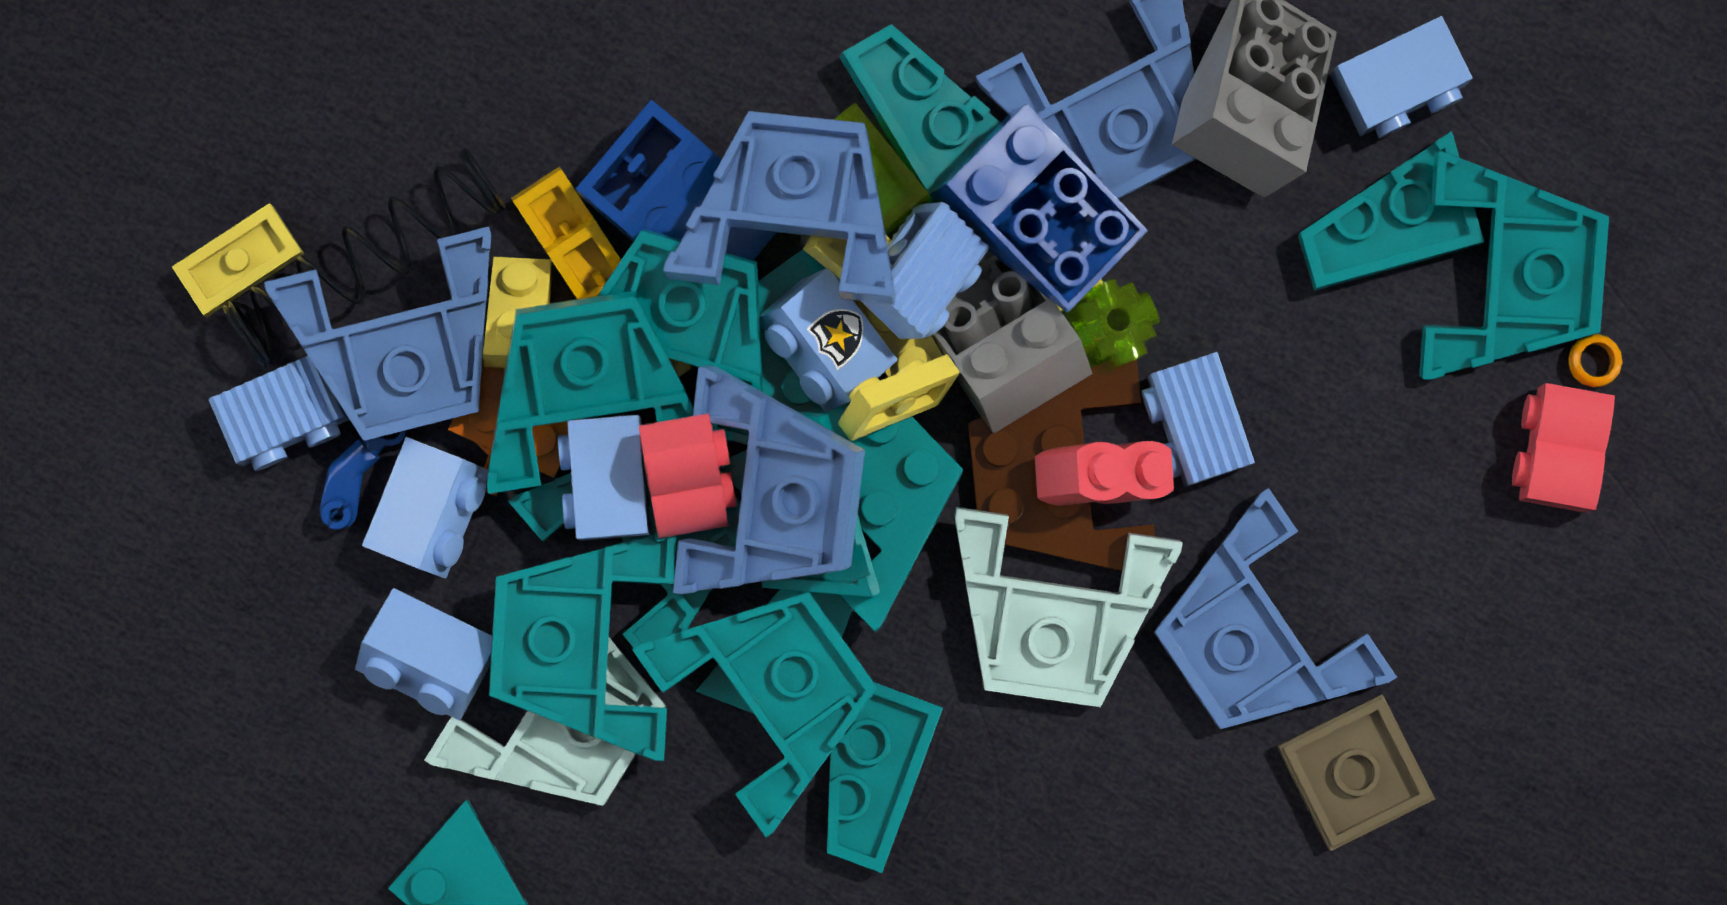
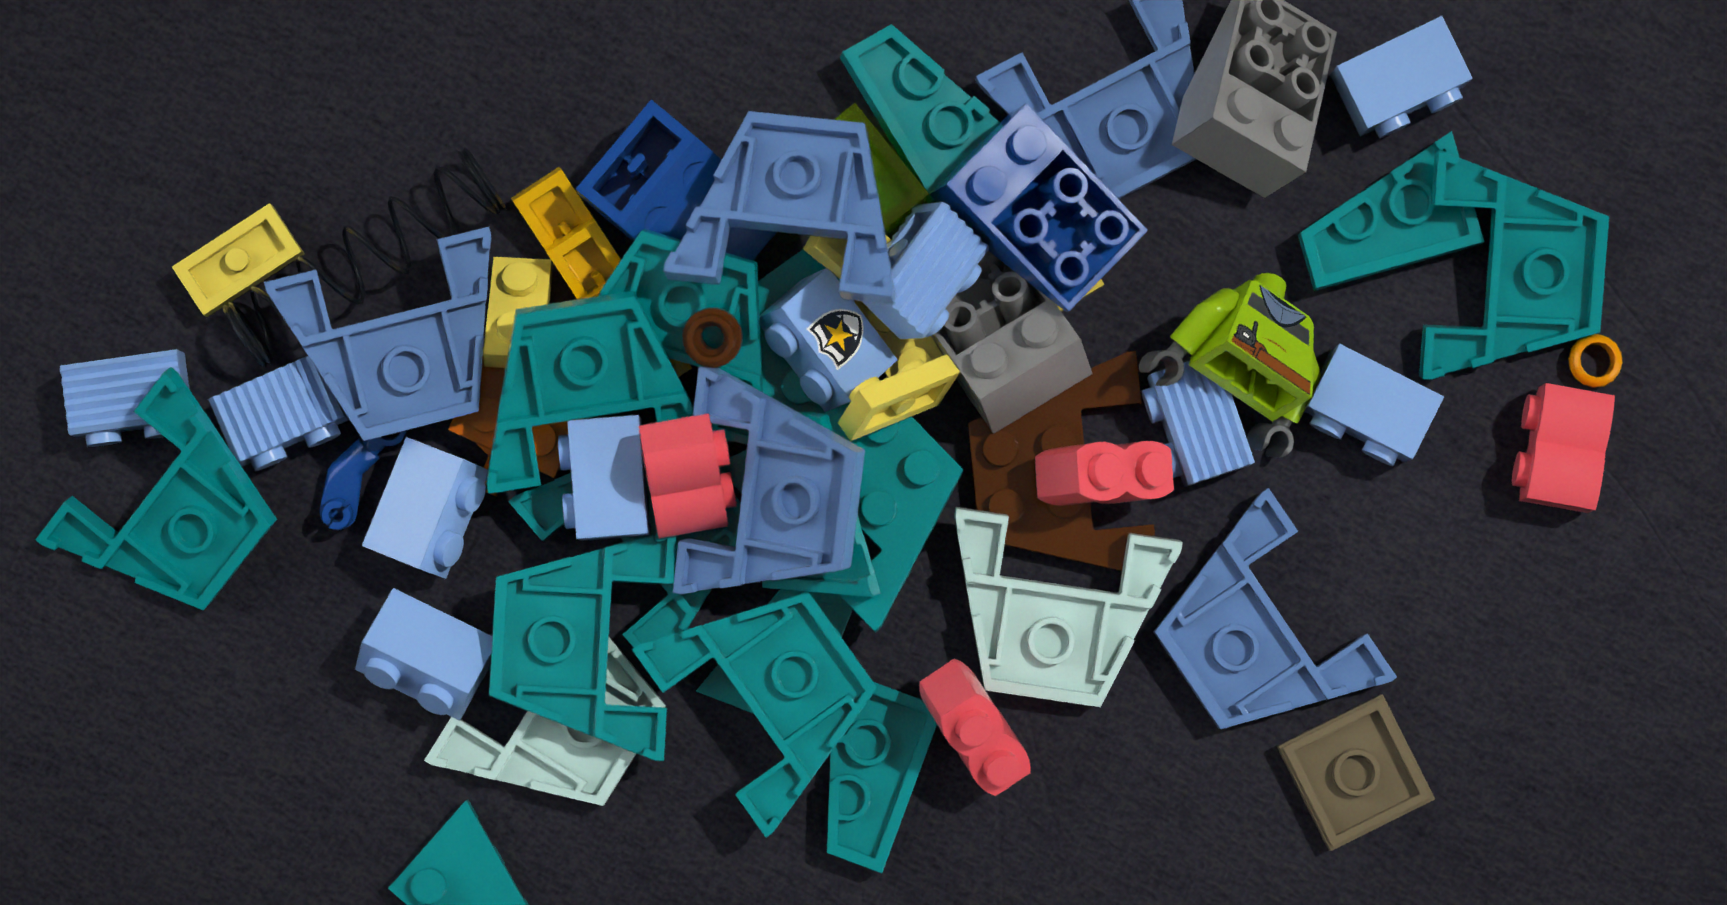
clear neon green brick [1071,279,1160,367] -> none
none -> teal wing [35,367,277,610]
none -> light blue brick [60,349,189,447]
none -> reddish brown plate [683,307,743,367]
none -> coral brick [919,659,1031,796]
none -> lime torso [1139,273,1321,458]
none -> light blue brick [1304,343,1444,466]

